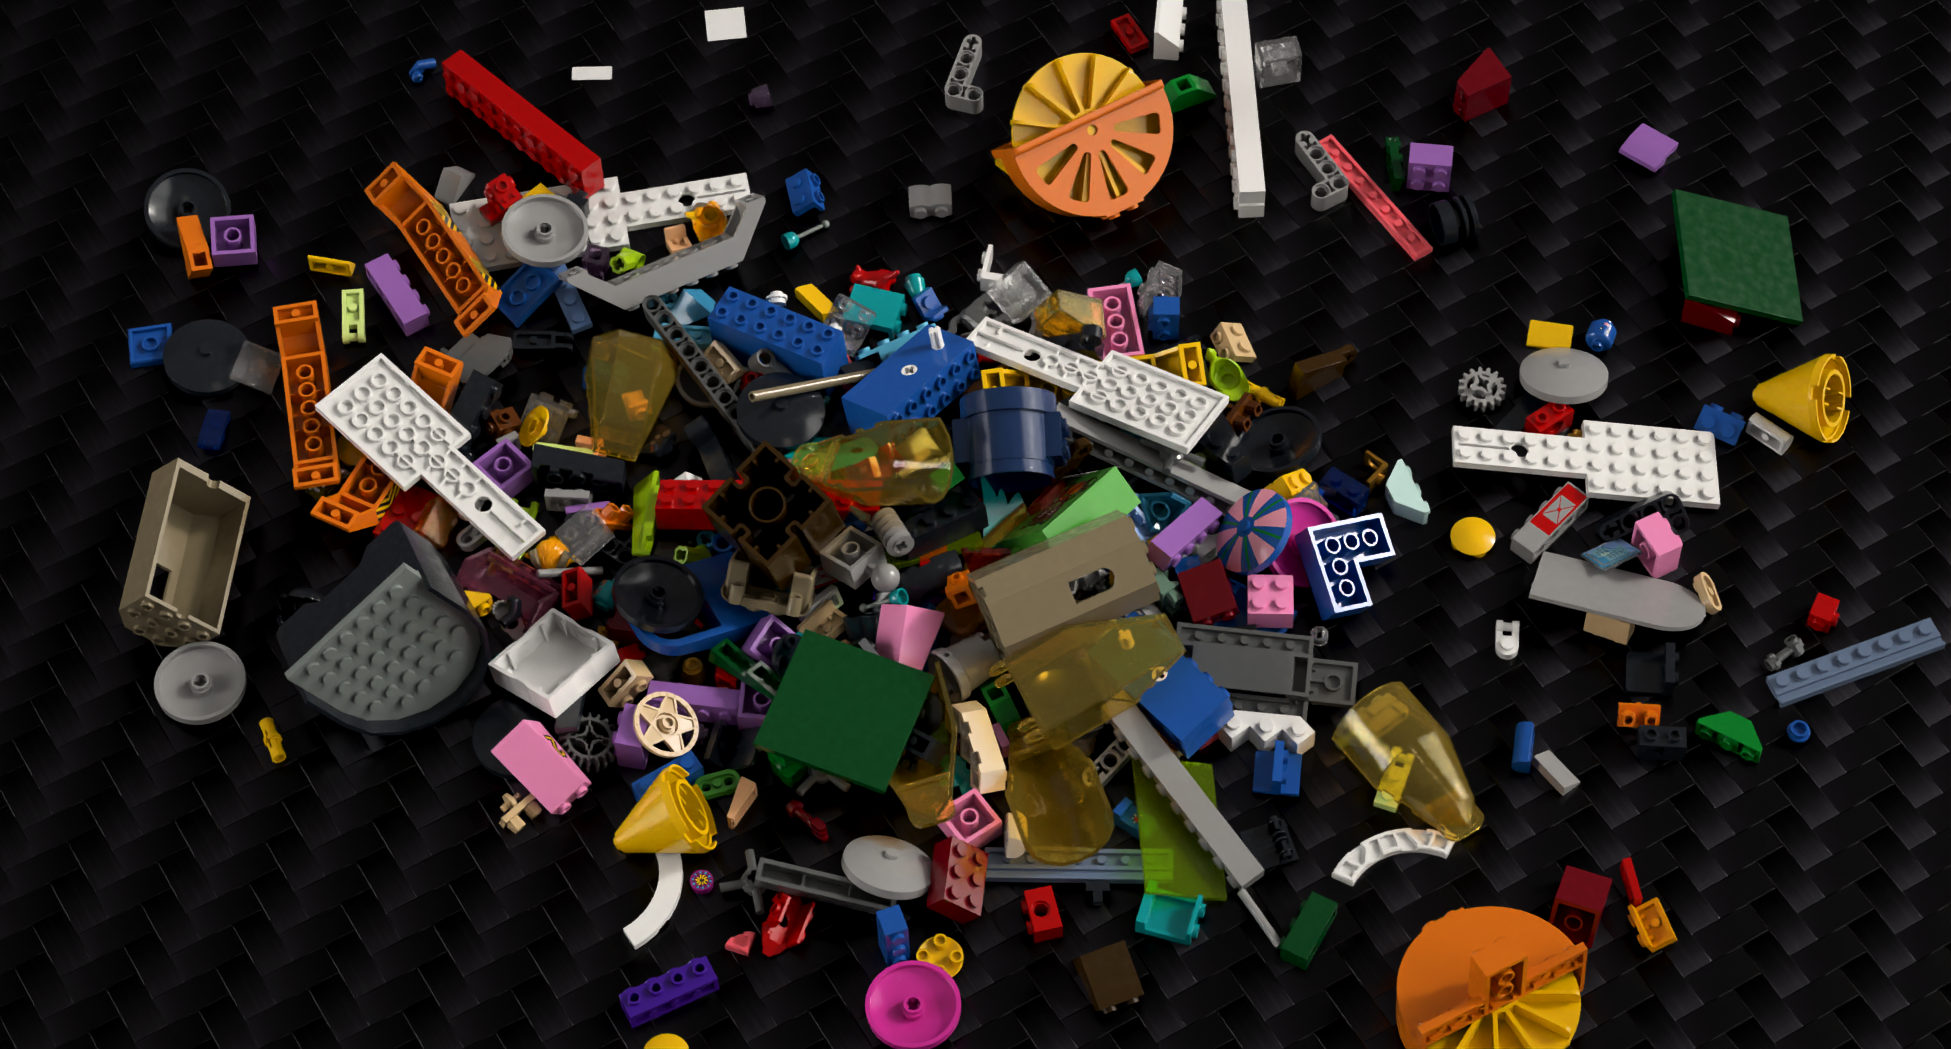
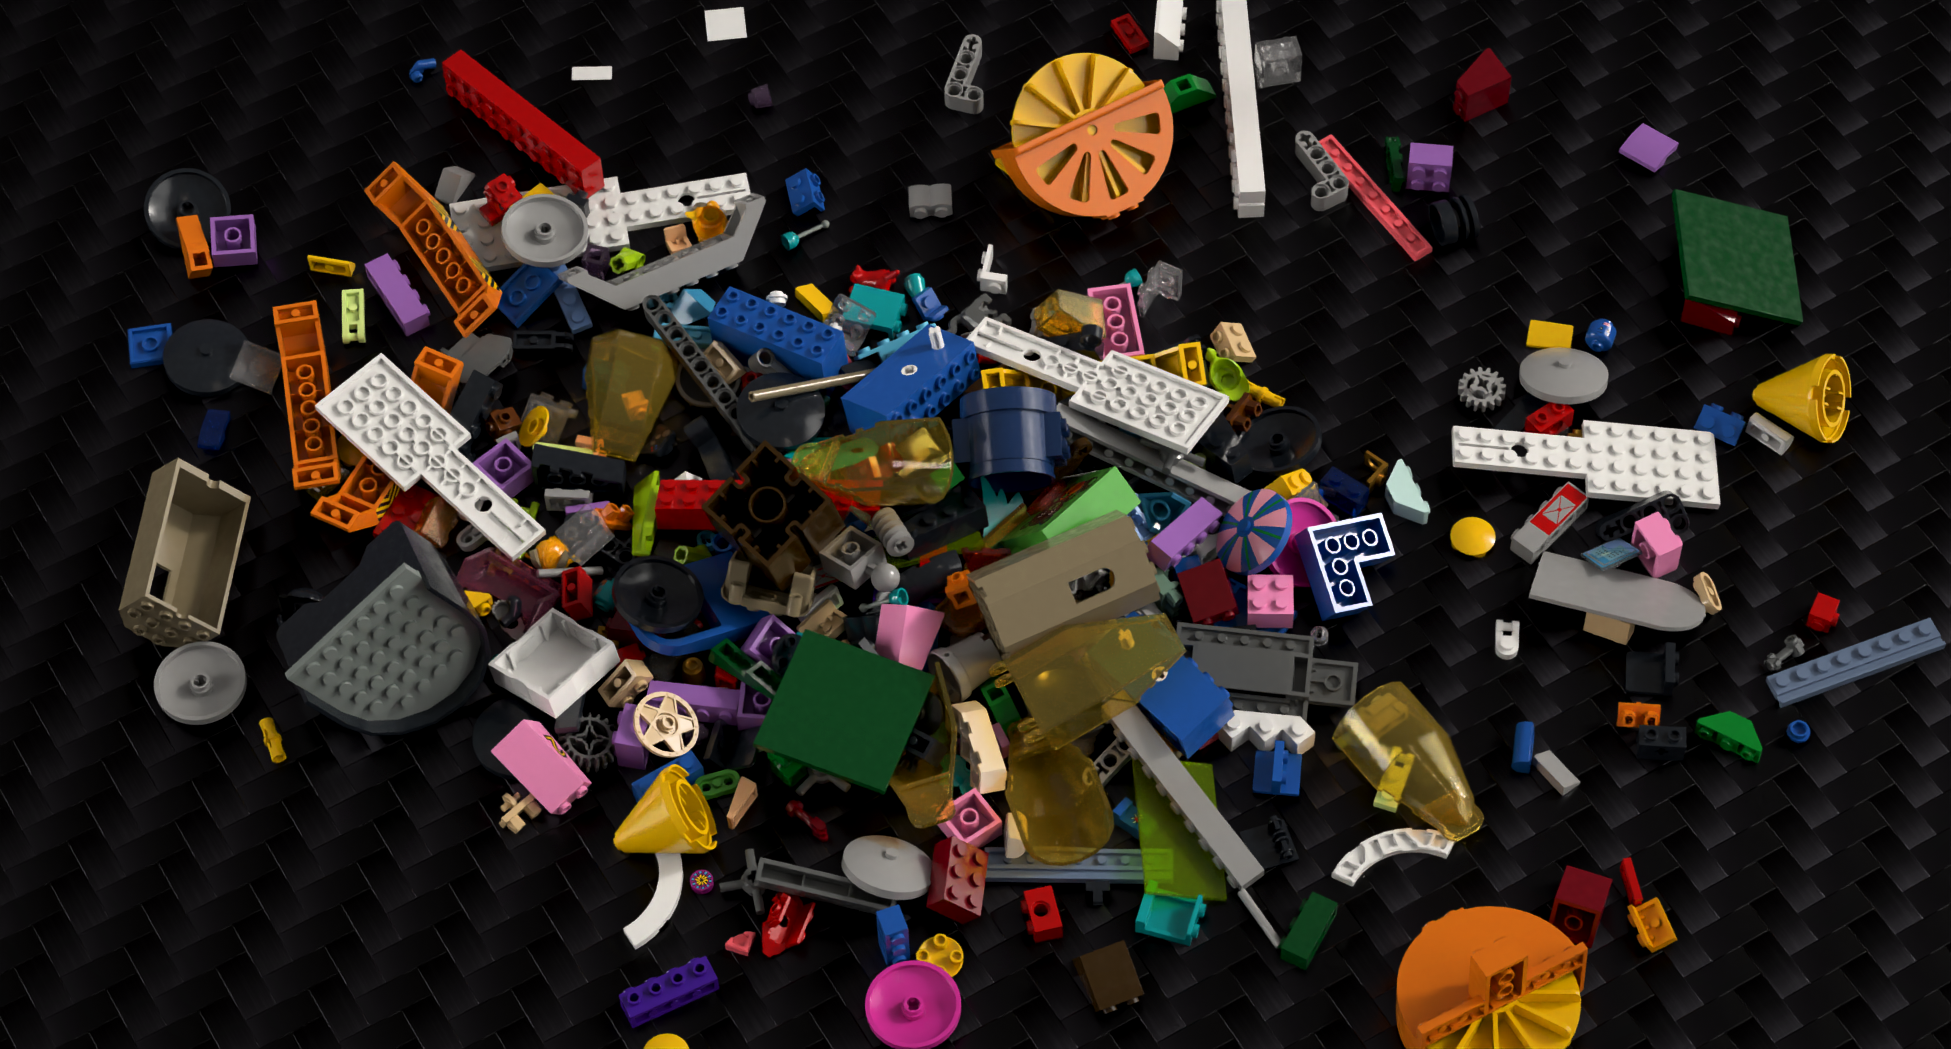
clear brick [986,260,1052,324] -> none
blue brick [1148,296,1180,341] -> none
dark brown piece [1288,344,1357,400] -> none

